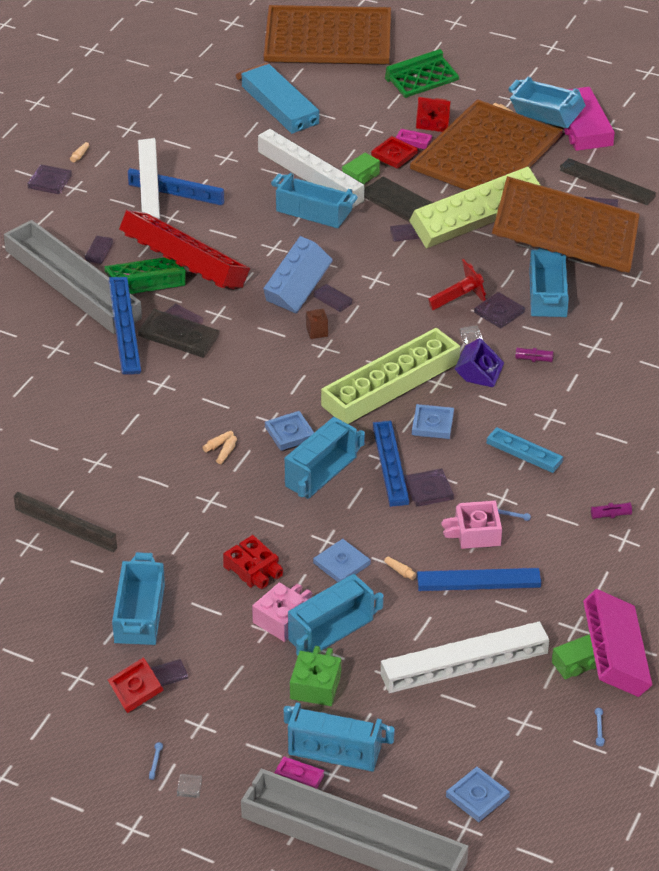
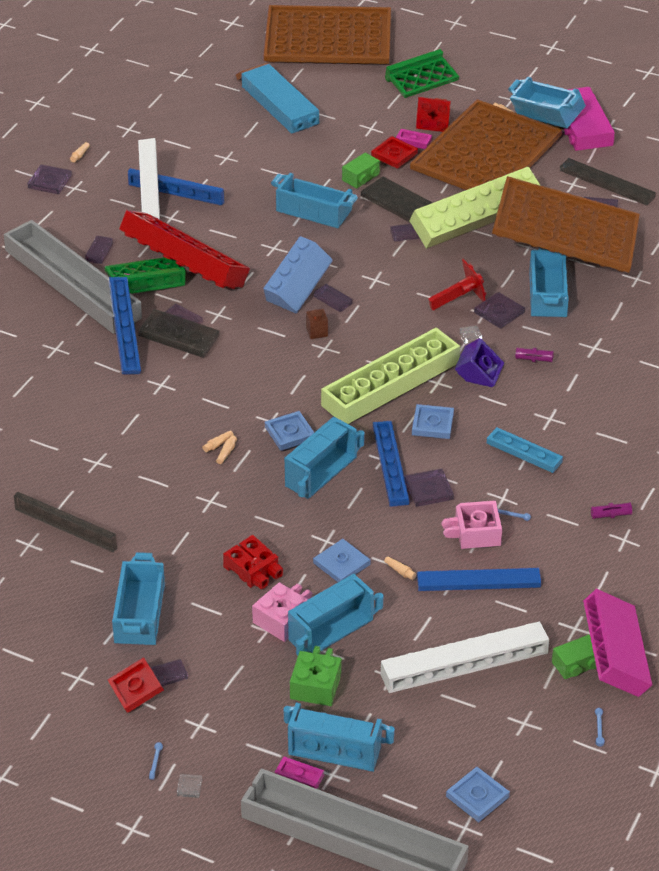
white brick [258,129,364,208] -> none

